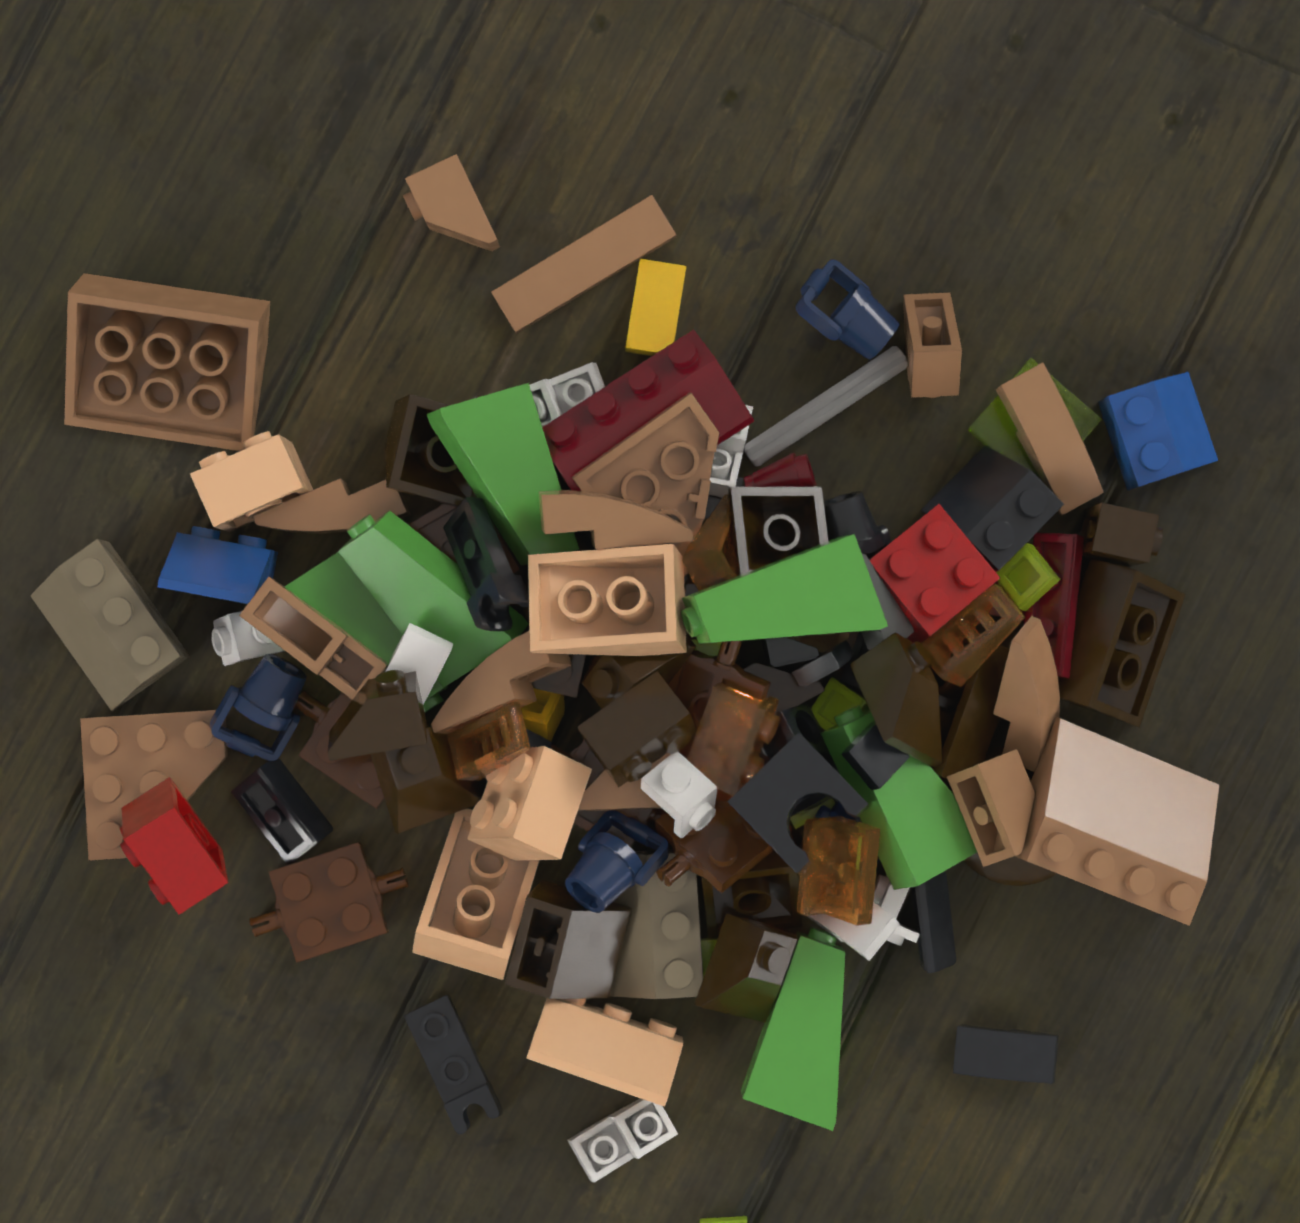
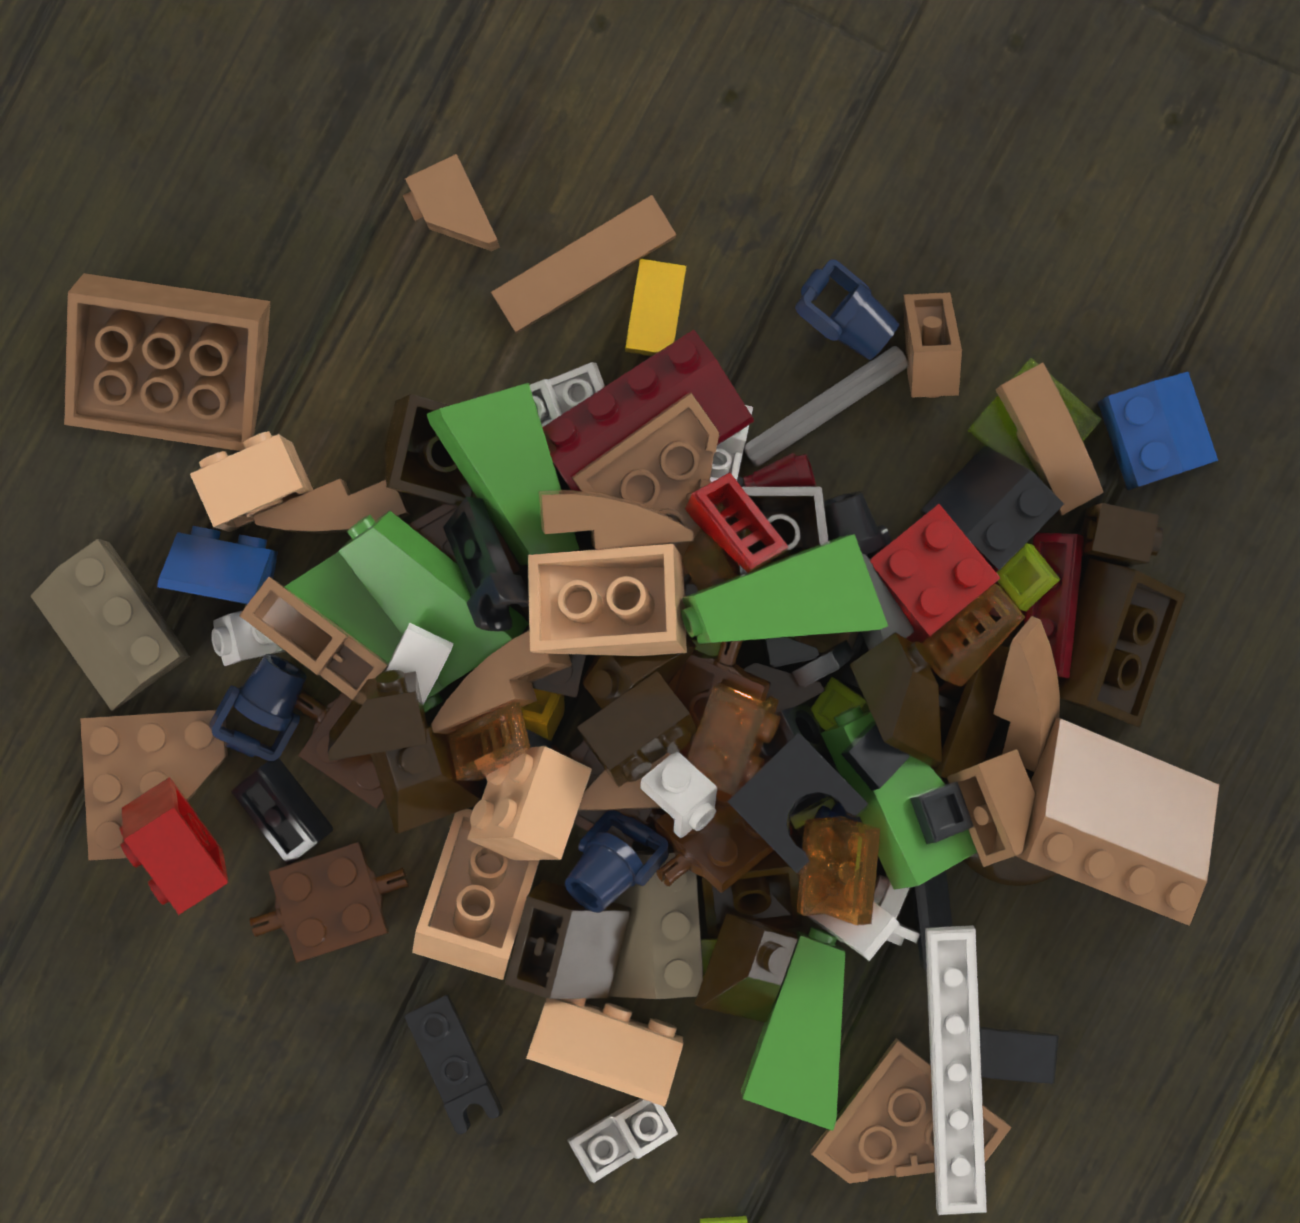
none -> red slope [685,472,788,573]
none -> medium nougat plate [810,1038,1011,1184]
none -> black tile [910,781,974,844]
none -> white tile [925,925,987,1215]

